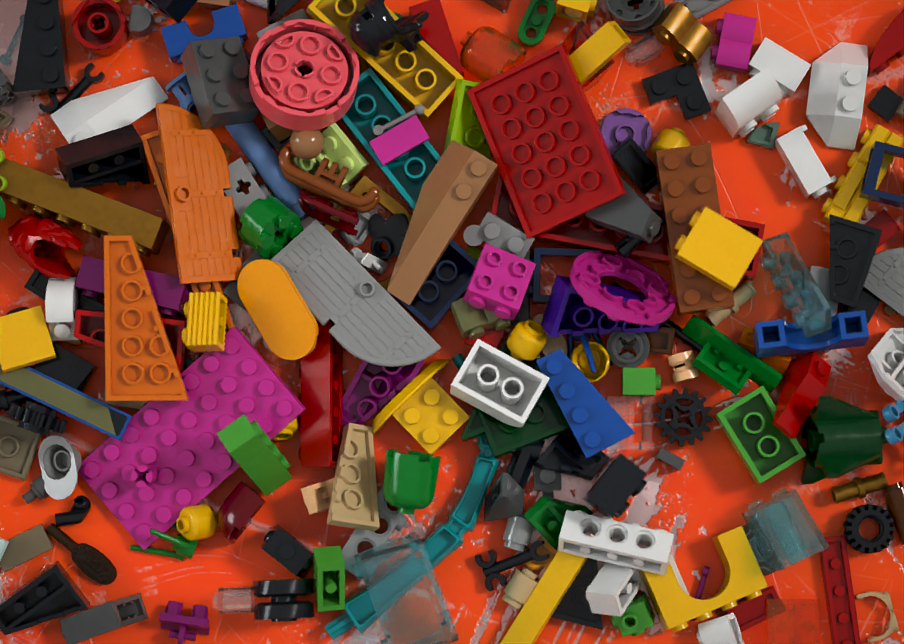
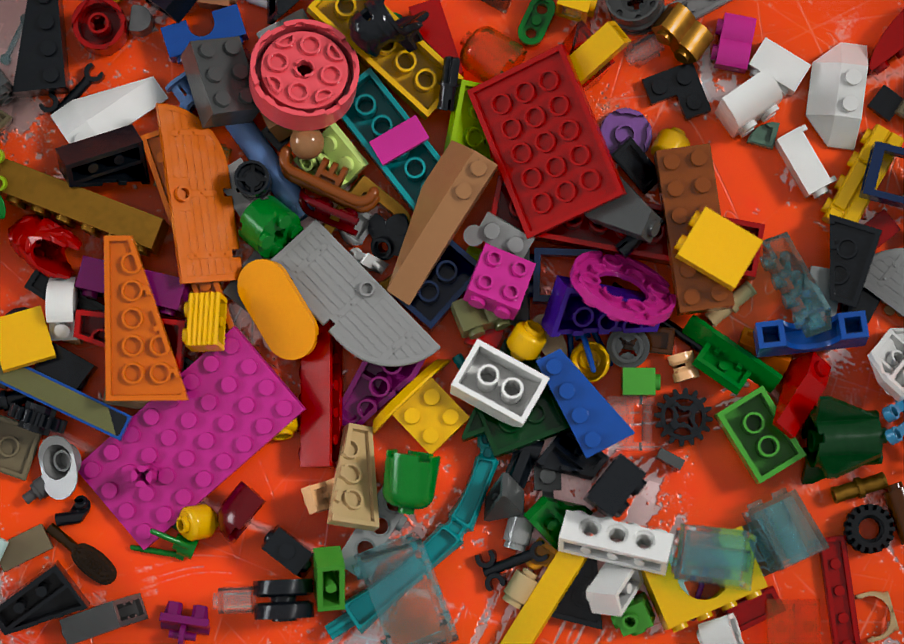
bright green brick [217,415,293,496] -> none
light grey hinge [373,104,425,136] -> none
none -> black wheel [234,160,273,201]
none -> black axle [437,56,460,111]
none -> clear light blue slope [672,524,757,591]

